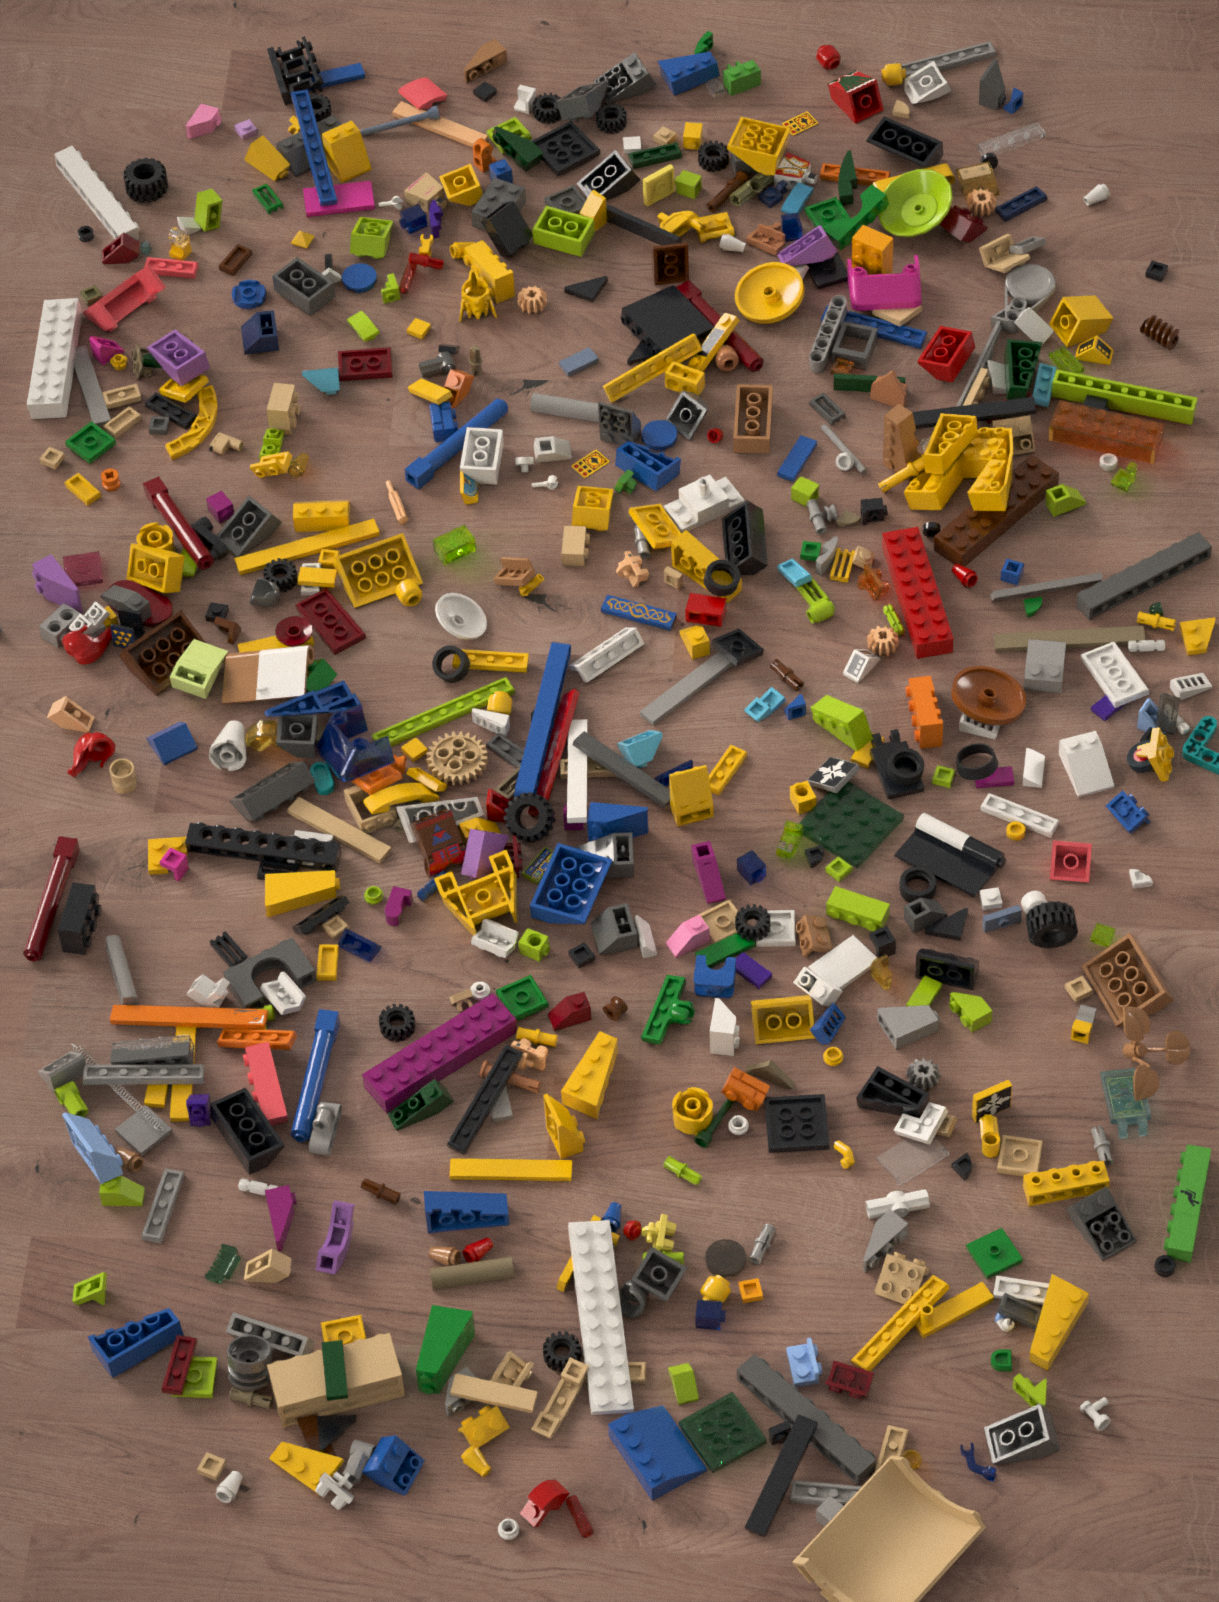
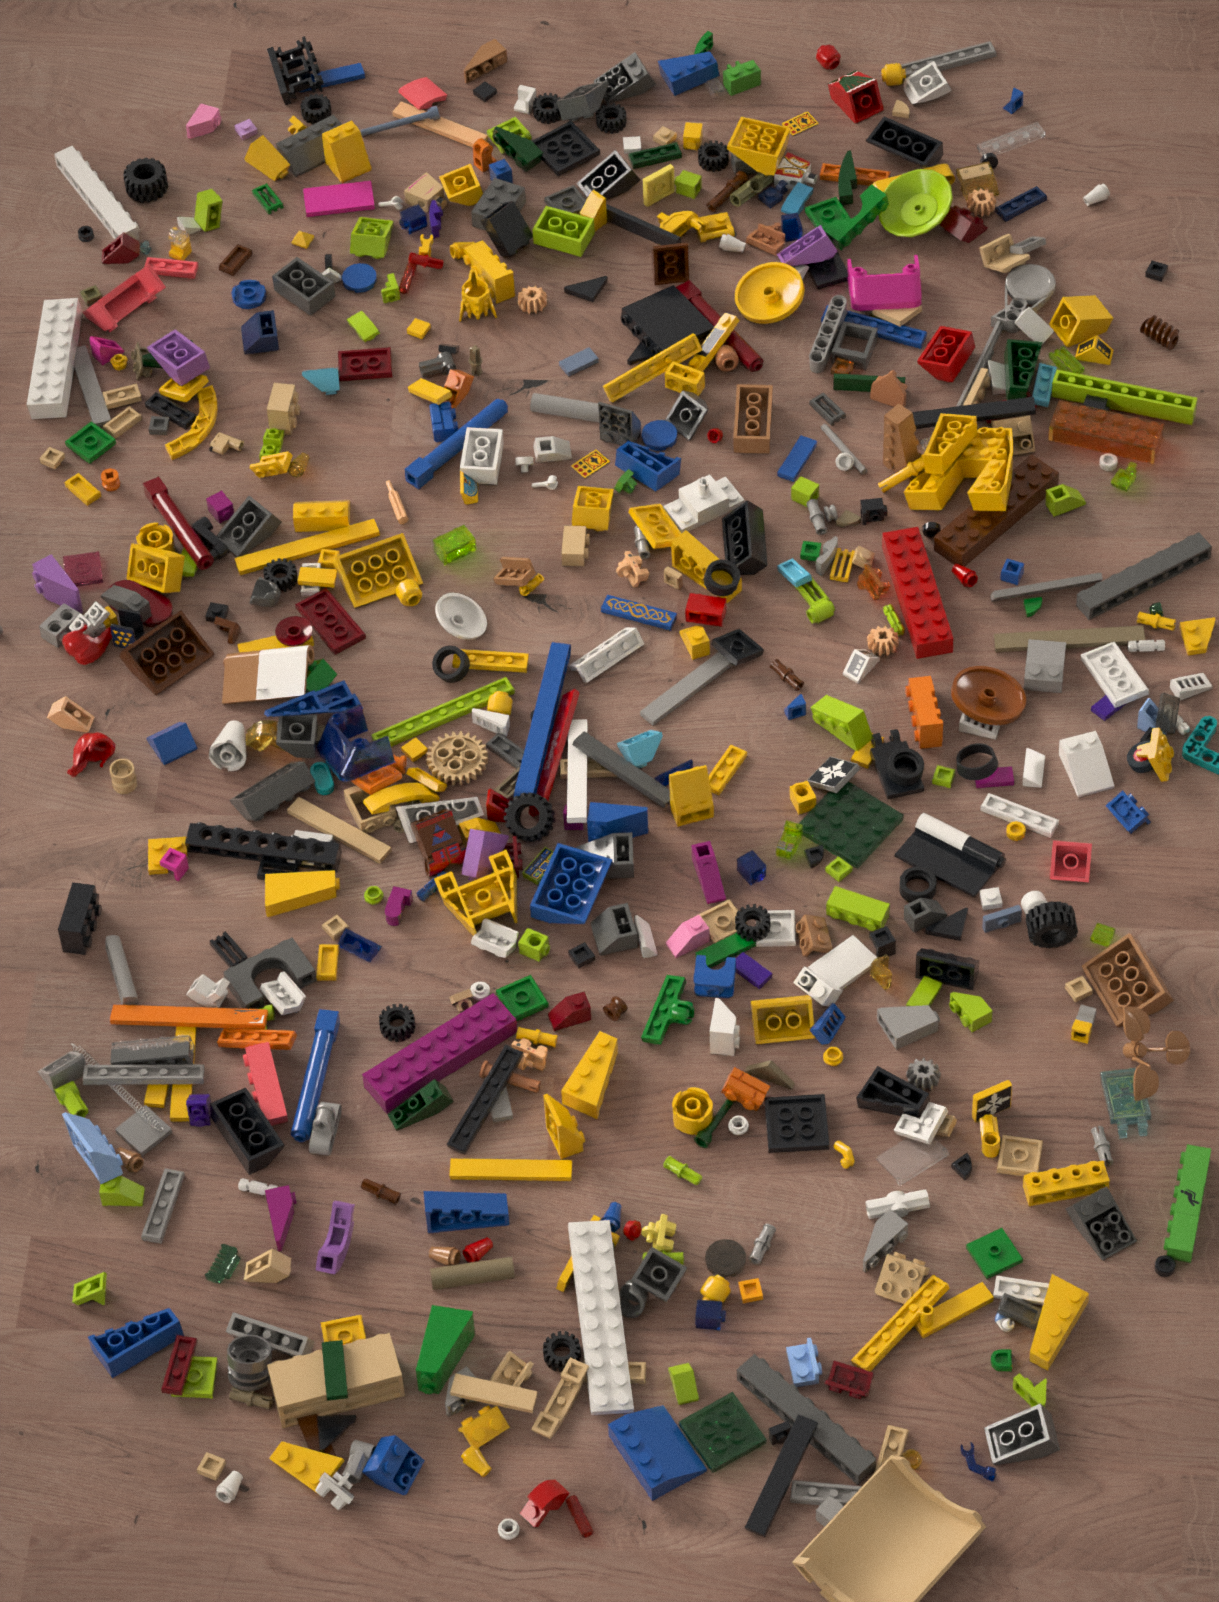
dark red brick [23,836,80,962] -> none
yellowish green slope [170,639,228,699] -> none
blue tile [291,90,337,206] -> none
black plate [293,896,350,935] -> none
medium azure slope [744,687,786,722] -> none
light orange brick [852,225,893,275] -> none
dark grey slope [979,58,1006,110] -> none
white piece [1080,1397,1111,1431] -> none
white tile [1129,869,1153,889] -> none

